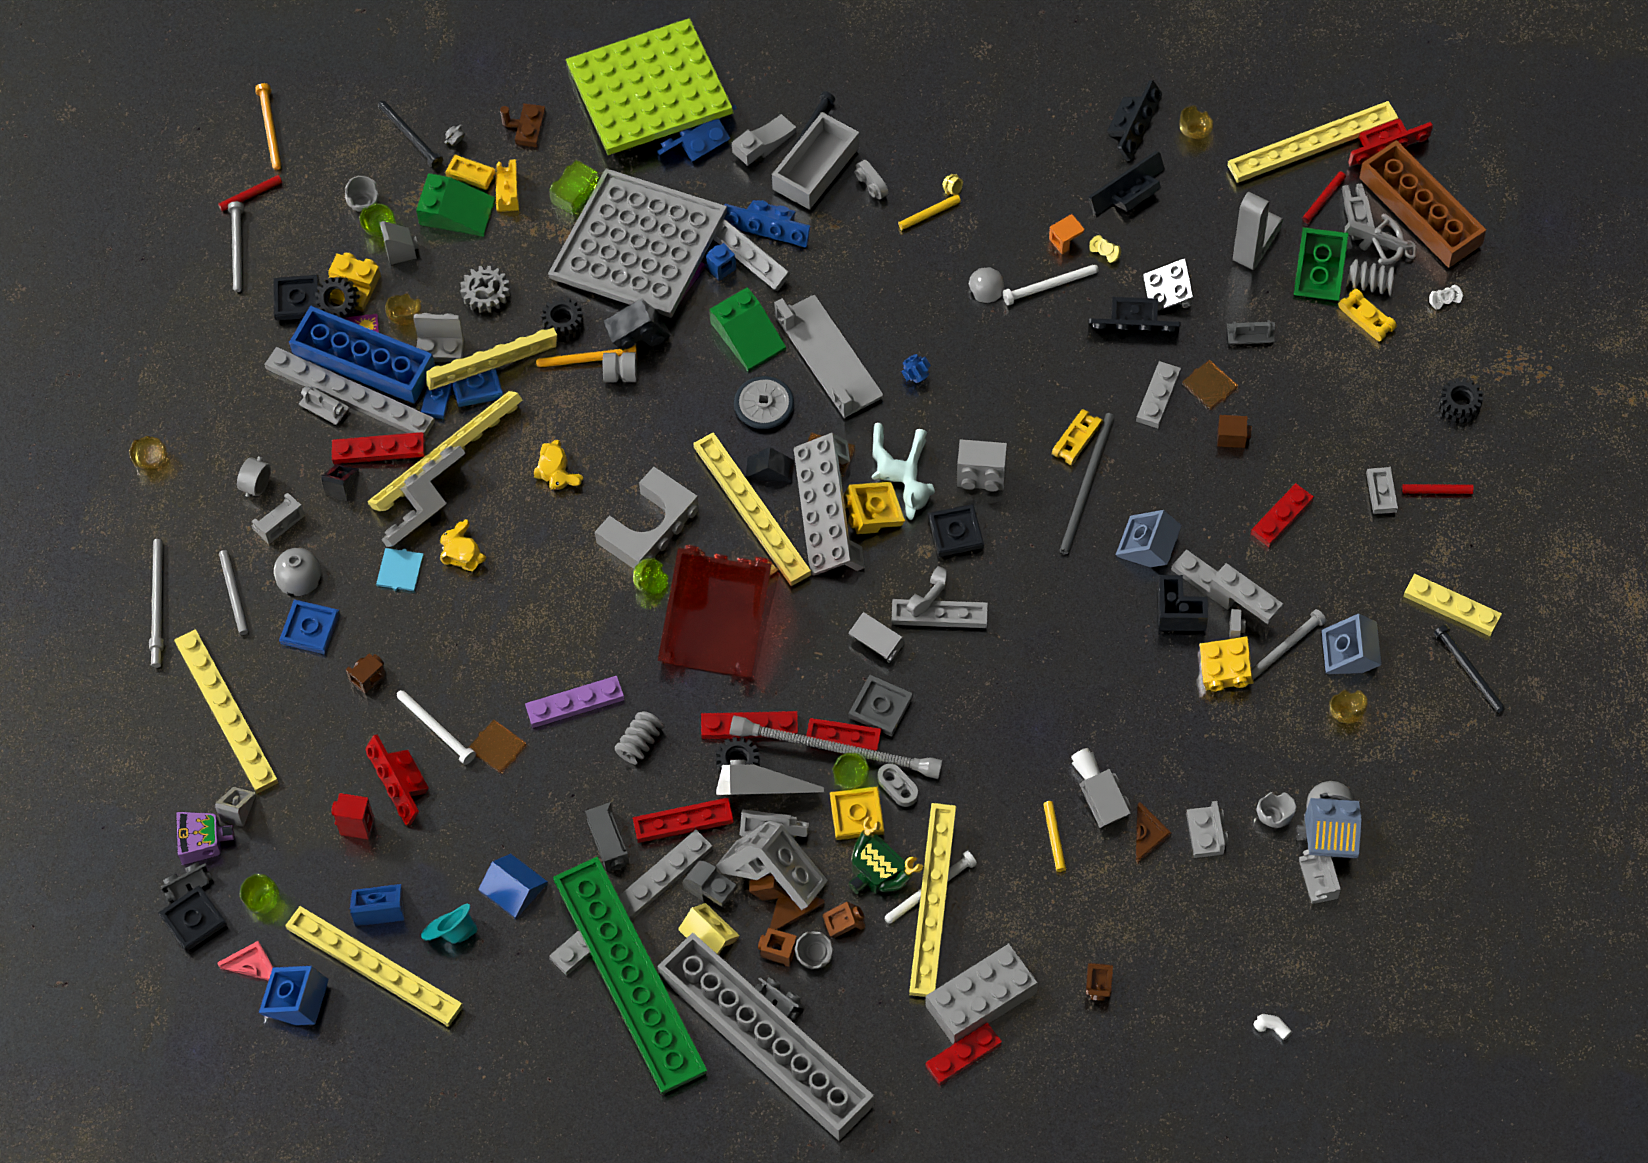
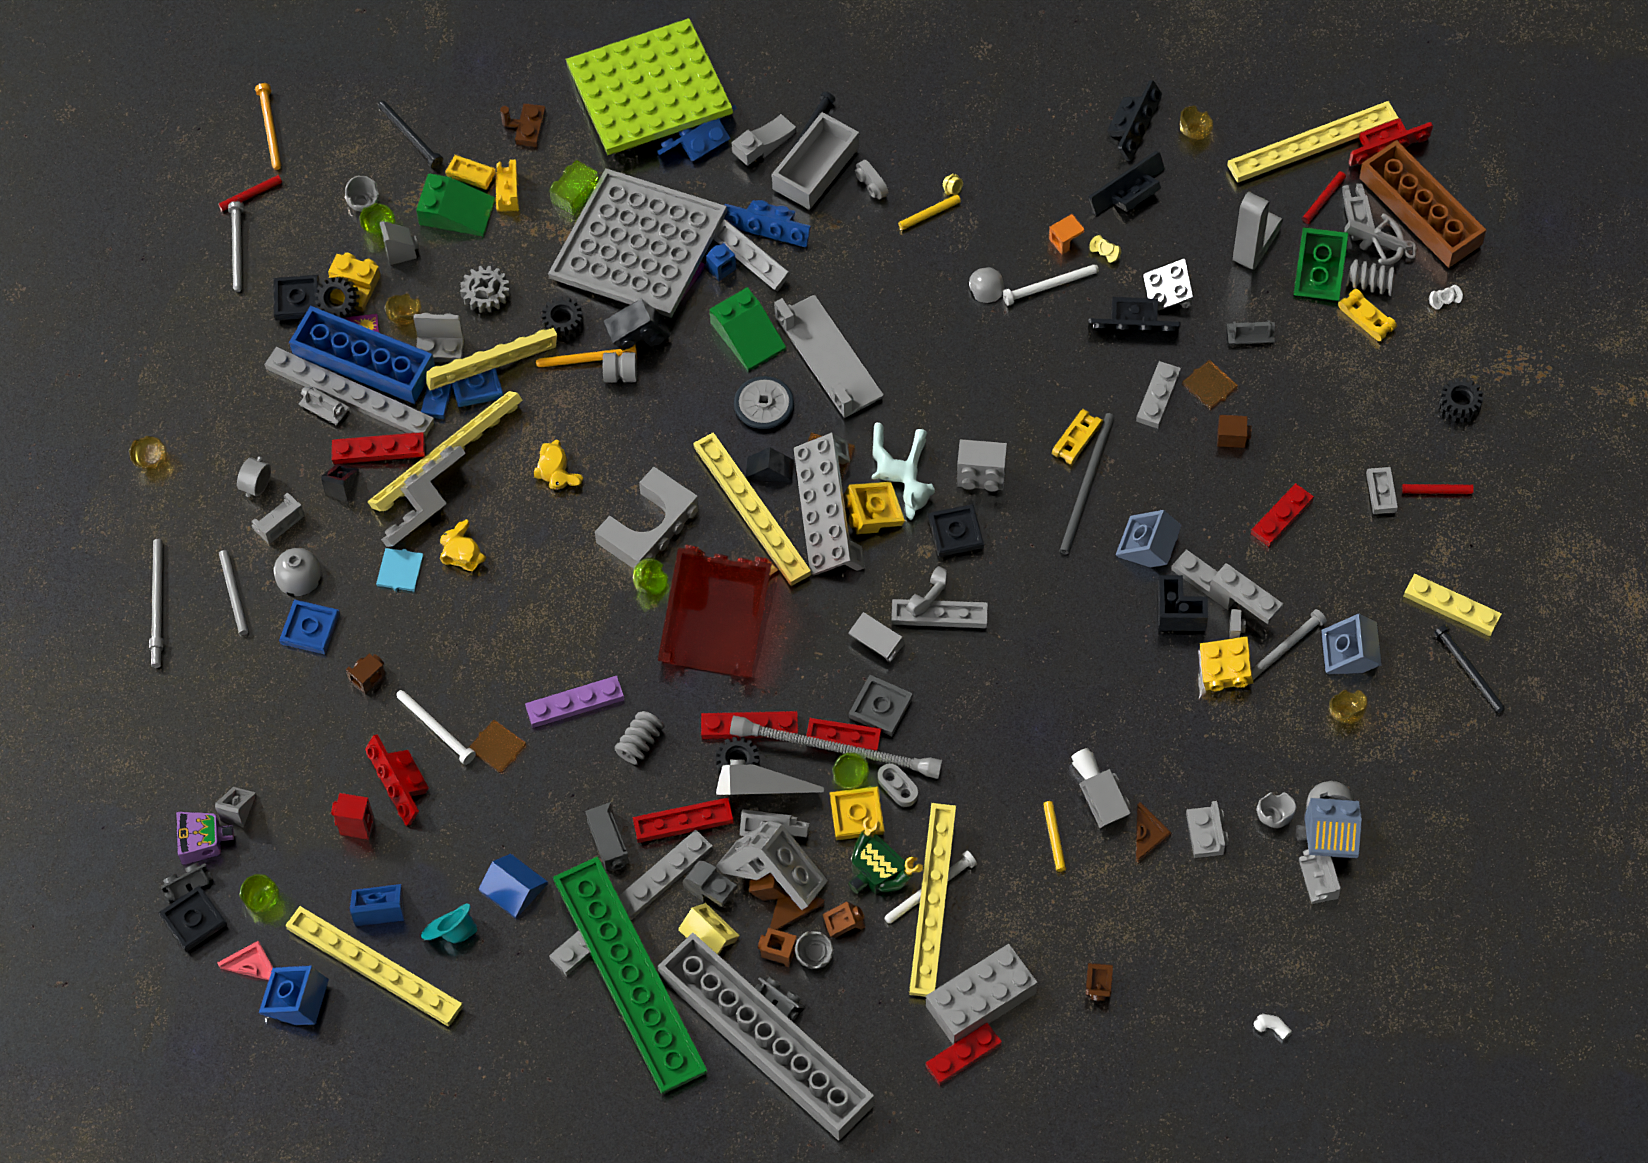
light yellow plate [174,629,278,794] -> none
light grey plate [445,124,465,146] -> none
blue gear [901,354,931,383] -> none

